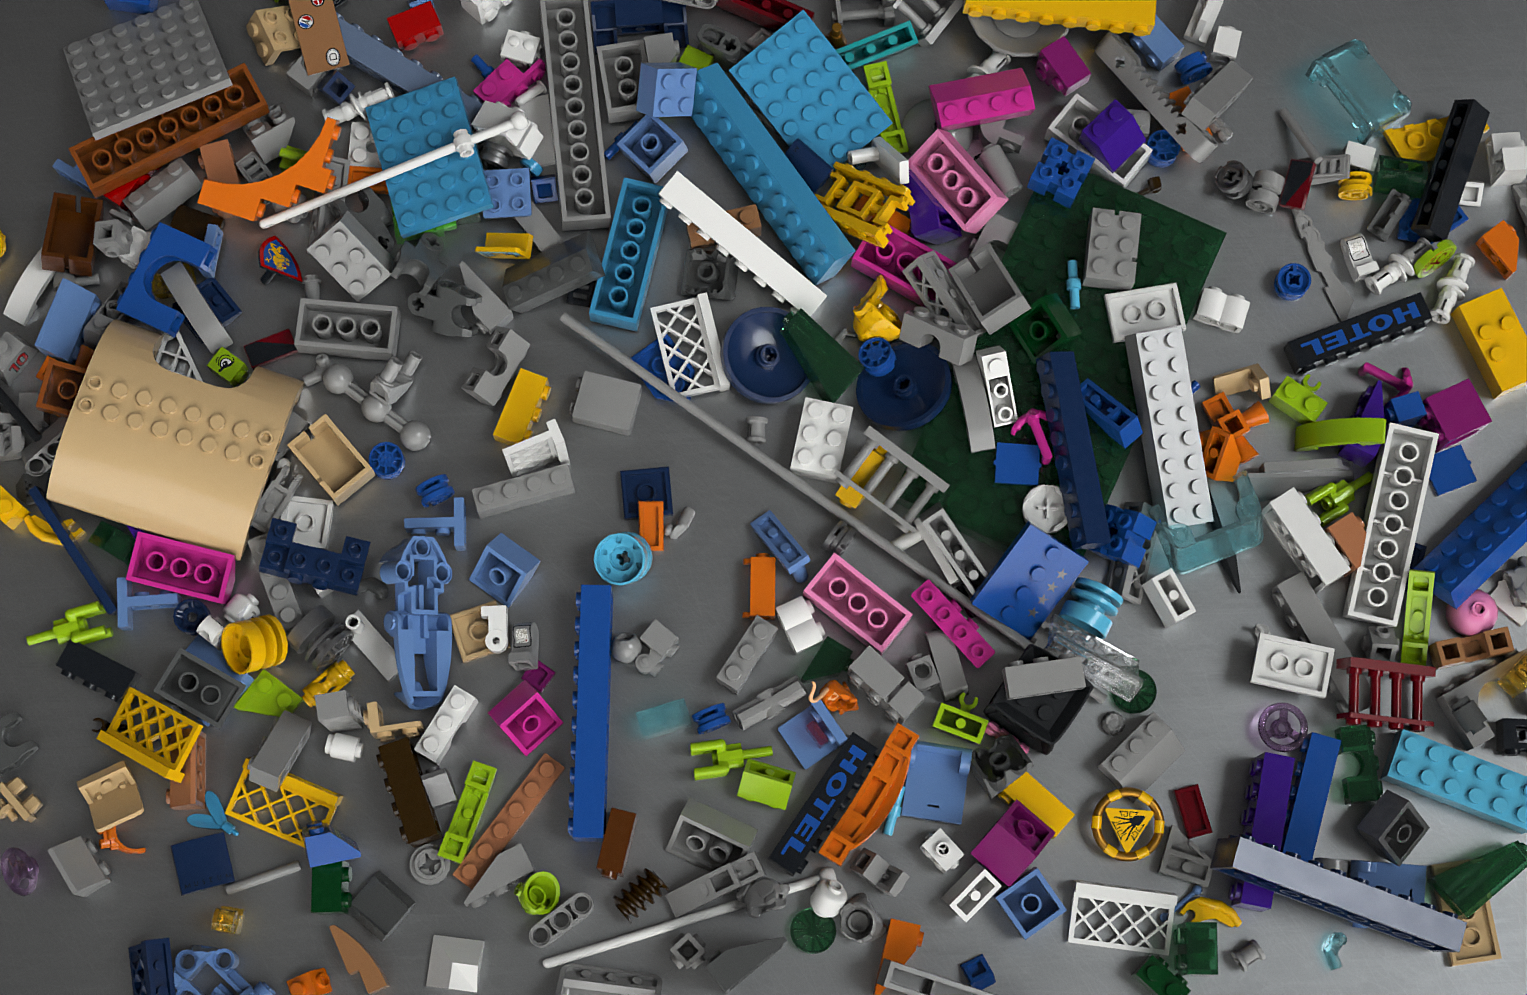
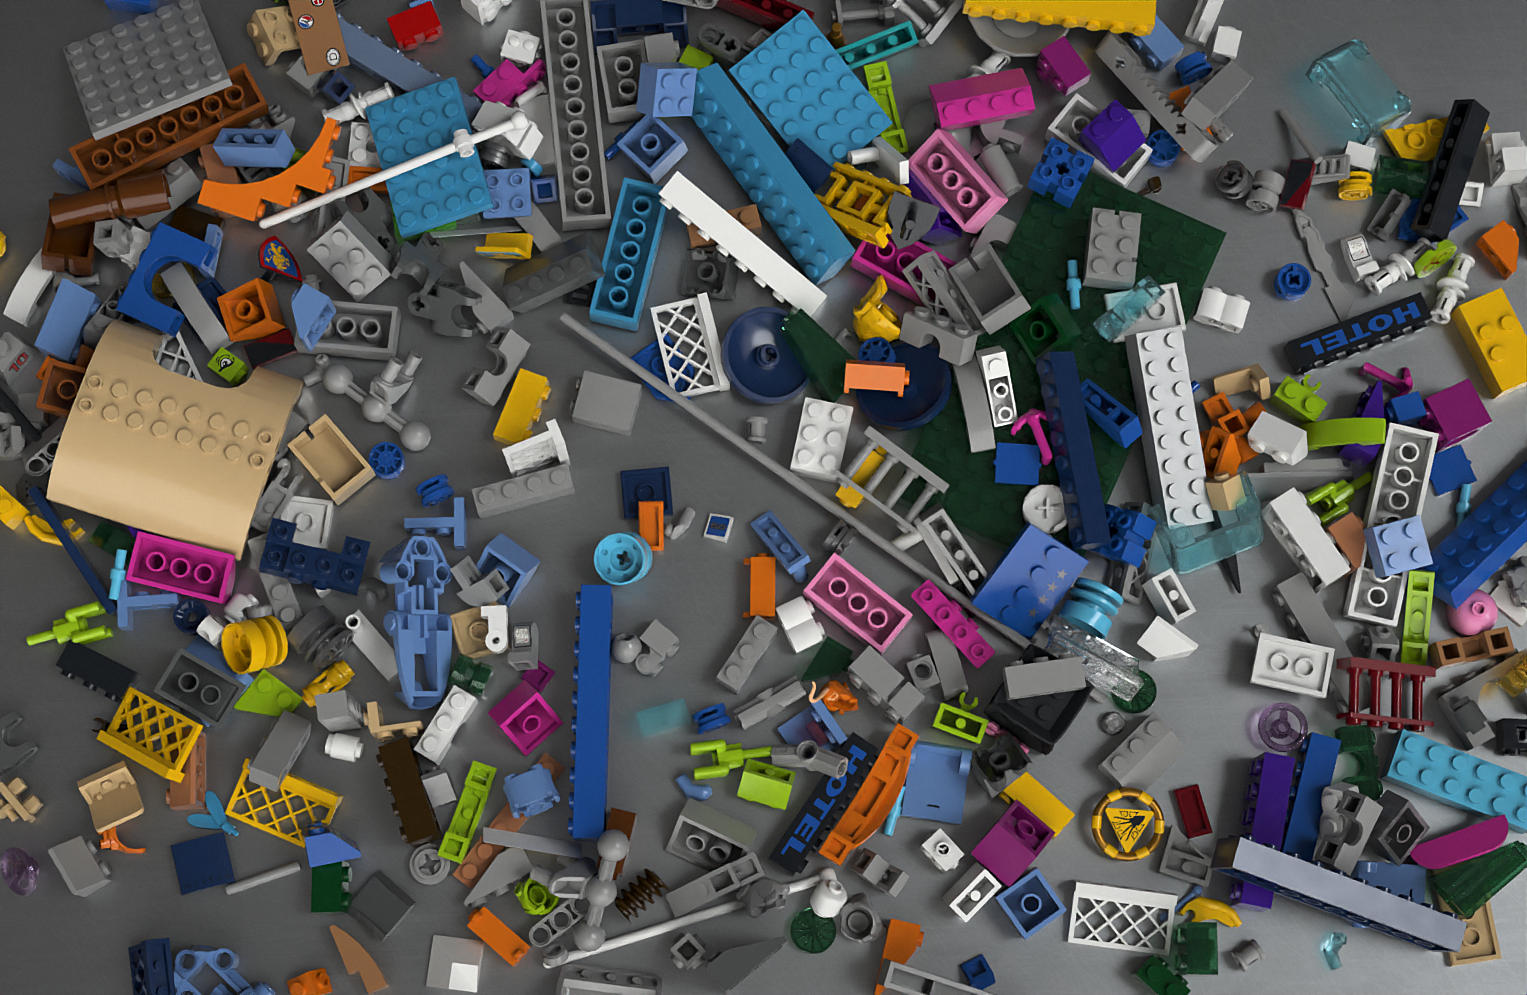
clear yellow leg [212,906,246,935] -> none
none -> reddish brown piece [49,169,172,229]
none -> medium azure bar [109,549,127,600]
none -> medium blue brick [213,128,296,168]
none -> orange slope [217,278,286,342]
none -> light grey tile [246,604,273,618]
none -> medium blue slope [291,283,337,352]
none -> white sticker [430,226,523,238]
none -> clear green wheel [448,653,493,696]
none -> light grey brick [450,555,509,607]
none -> orange brick [467,906,532,967]
none -> white sticker [483,827,581,858]
none -> medium blue brick [503,764,561,818]
none -> light grey connector [530,829,630,952]
none -> light grey tile [542,943,569,966]
none -> medium blue arm [675,773,712,801]
none -> slope [703,513,734,544]
none -> light grey piece [771,740,848,779]
none -> orange brick [844,359,910,397]
none -> black shield [888,191,941,249]
none -> clear light blue arch [1092,275,1166,342]
none -> white slope [1137,615,1199,662]
none -> tan brick [1205,471,1247,511]
none -> white slope [1248,411,1308,466]
none -> light grey arch [1314,789,1383,876]
none -> white brick [1319,782,1359,838]
none -> medium blue brick [1363,515,1433,578]
none -> dark pink brick [1410,814,1509,870]
none -> medium azure bar [1455,484,1472,527]

